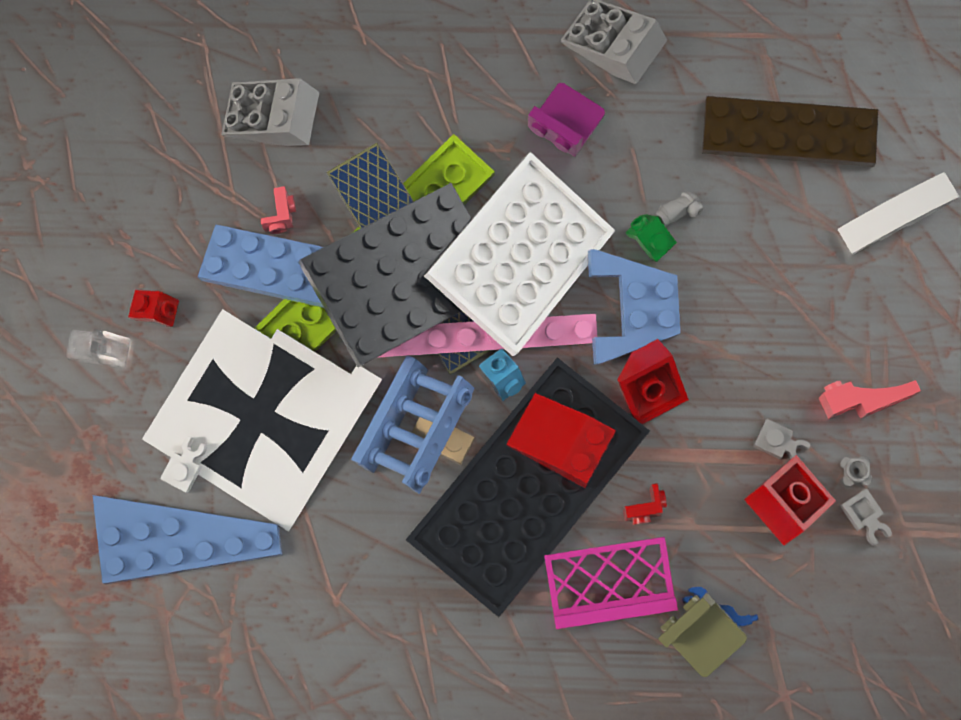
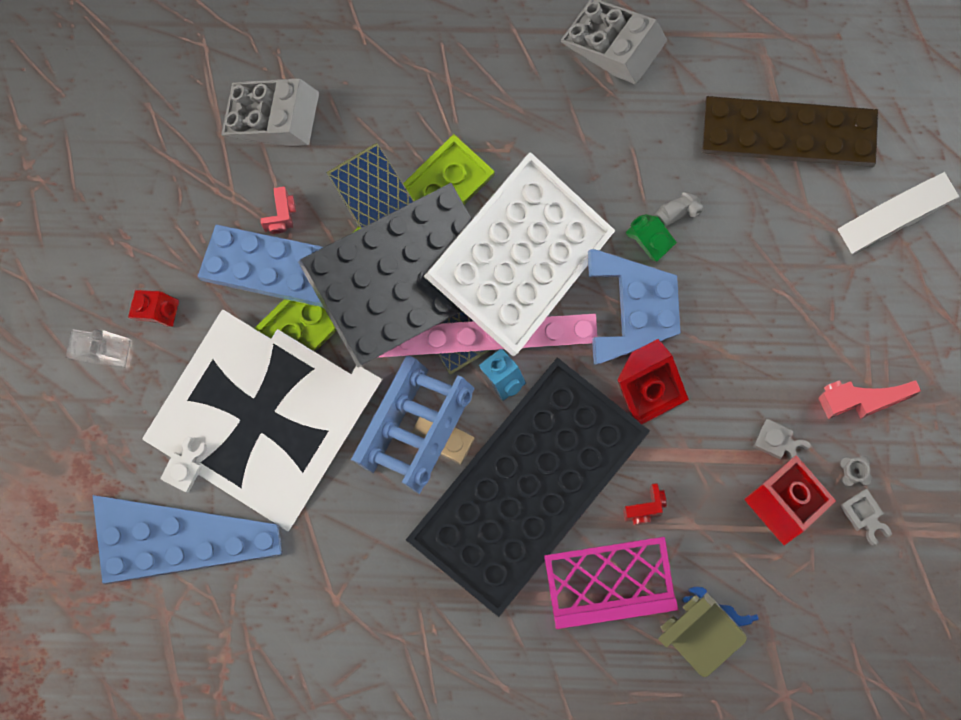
red slope [506,393,616,488] -> none
magenta bracket [528,83,605,157] -> none

